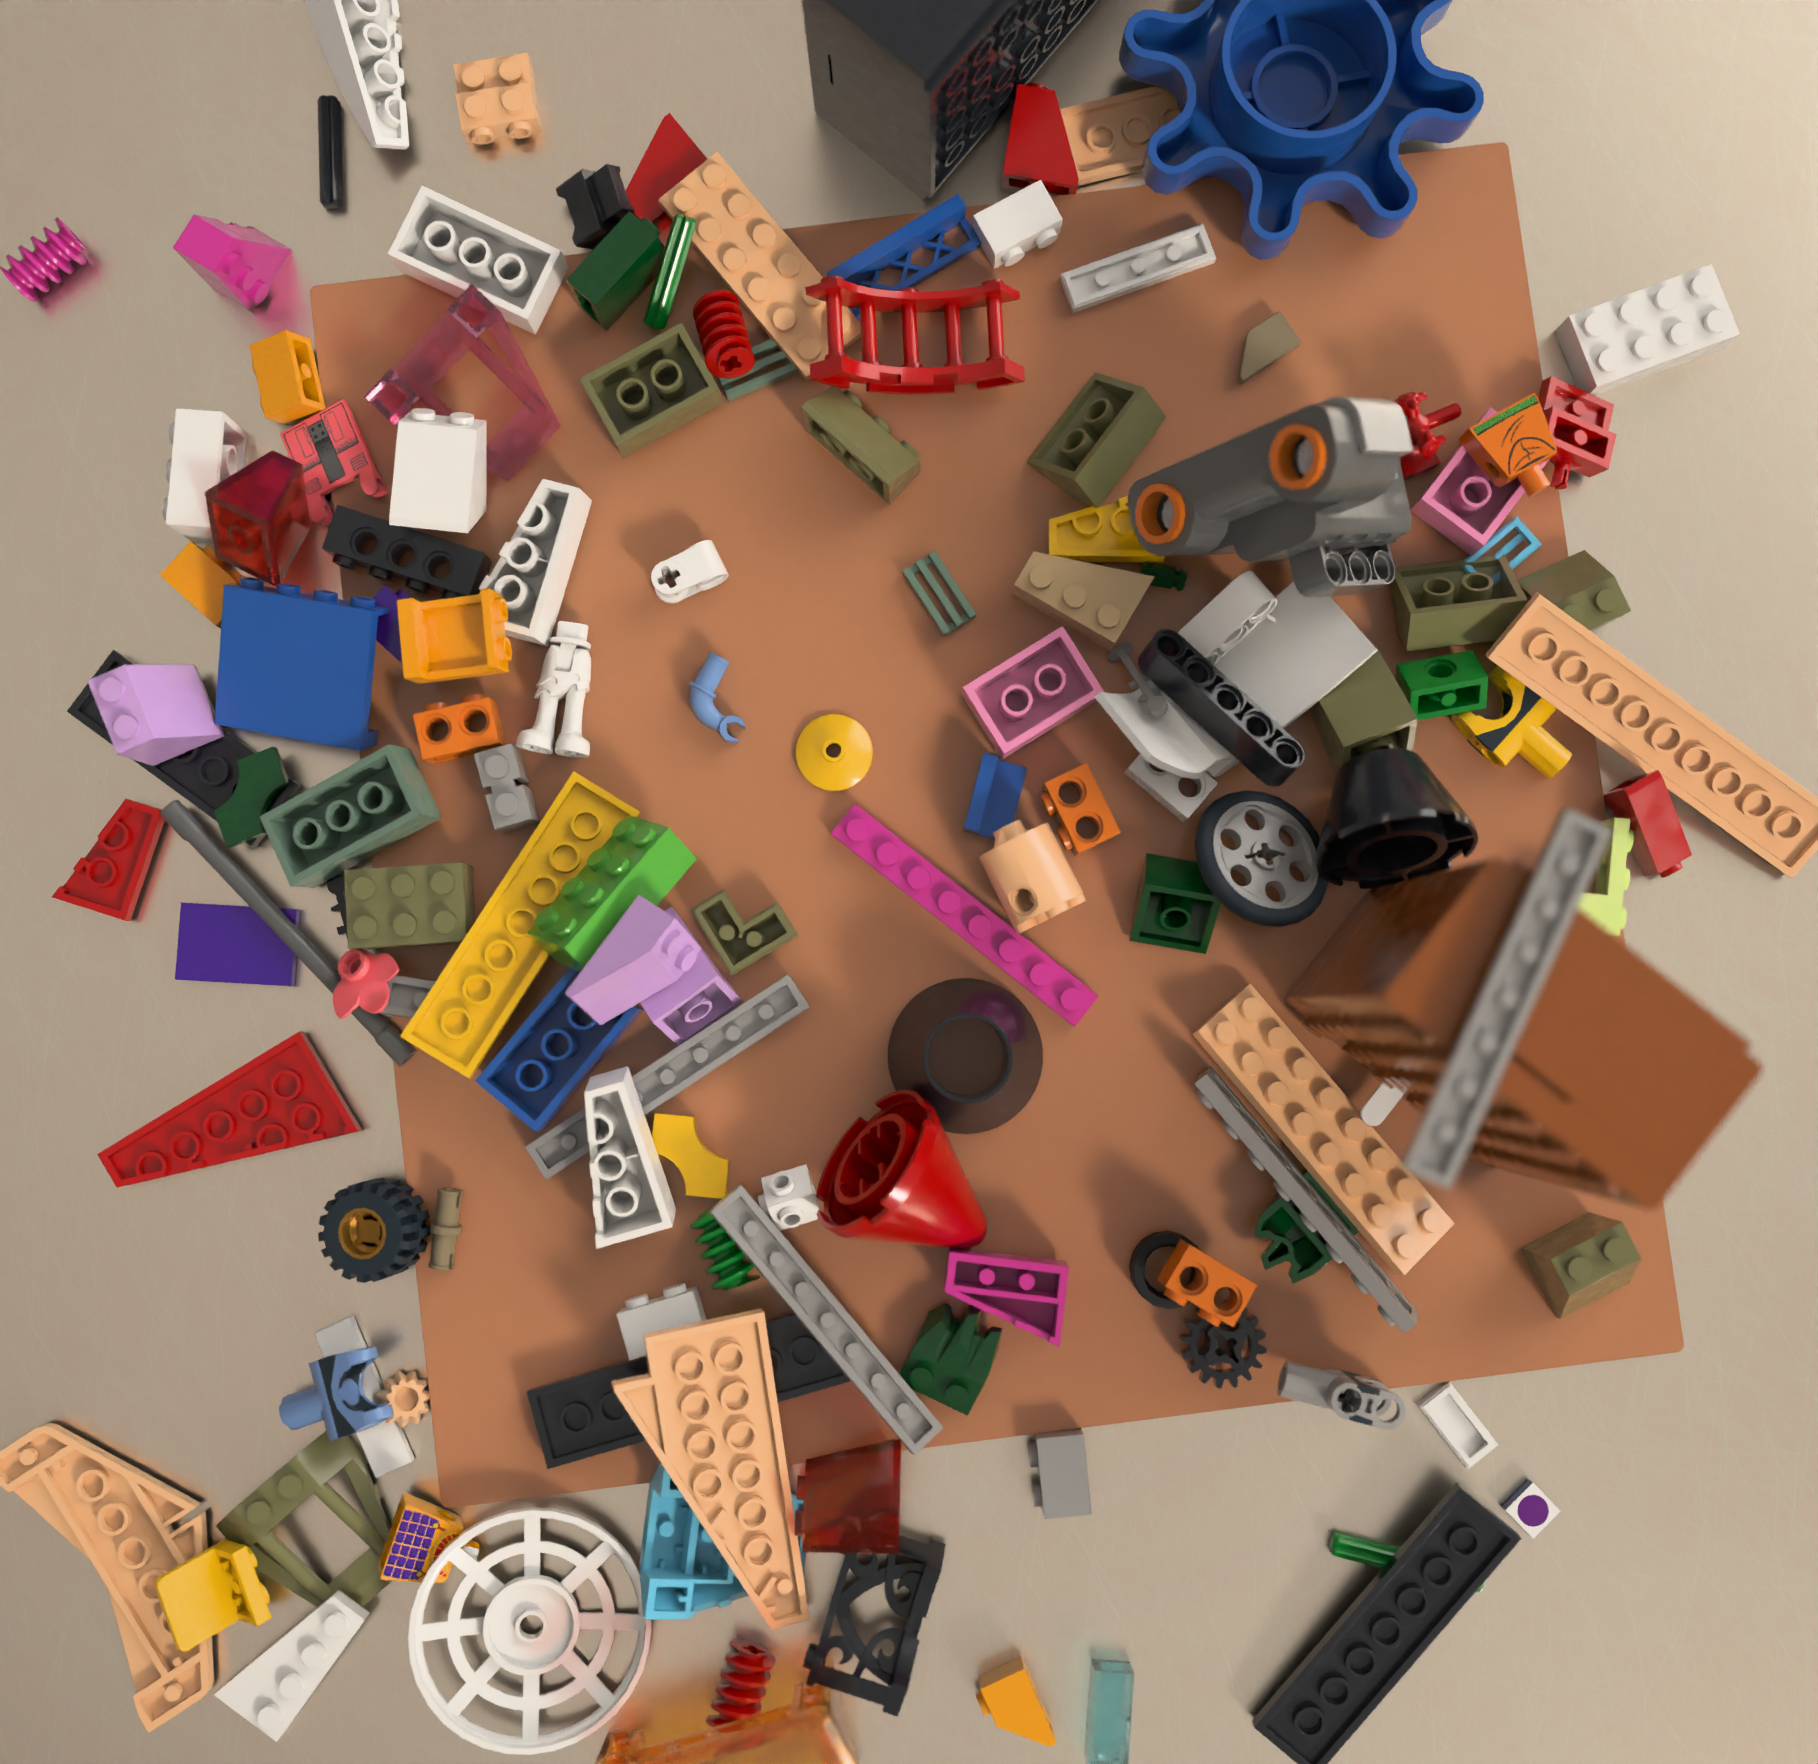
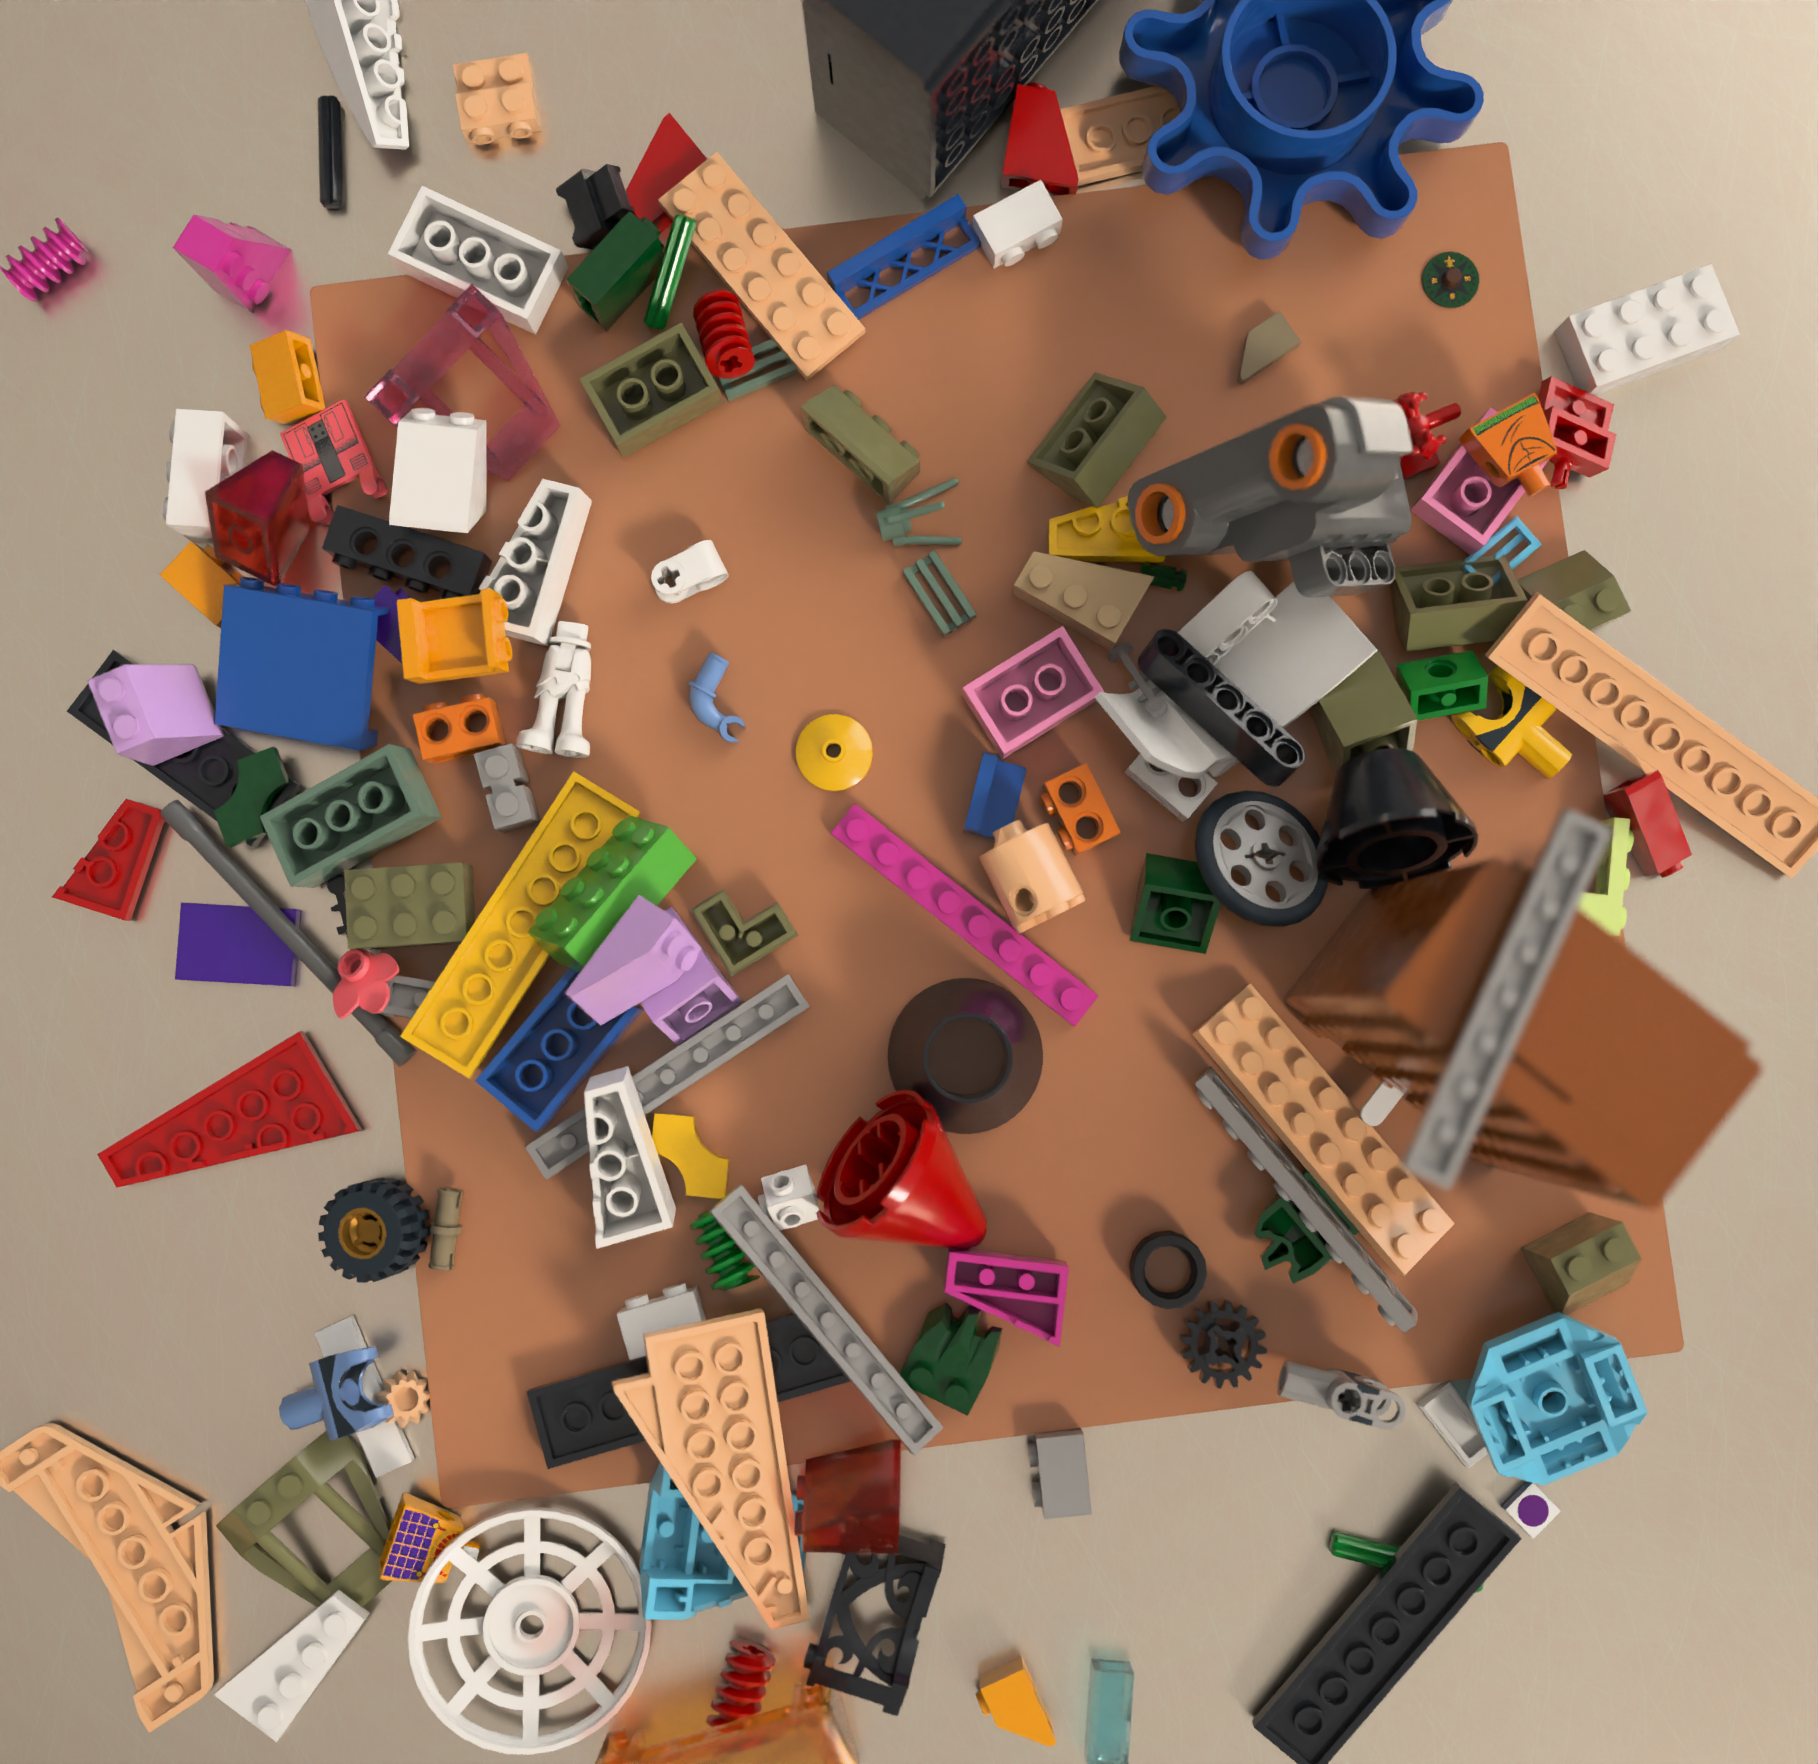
yellow bracket [154,1539,271,1651] -> none
red fence [805,276,1025,395] -> none
white tile [1059,223,1216,314] -> none
orange brick [1157,1239,1258,1327] -> none
none -> sand green plant [876,478,962,547]
none -> piece [1422,252,1479,308]
none -> medium azure piece [1466,1312,1648,1485]

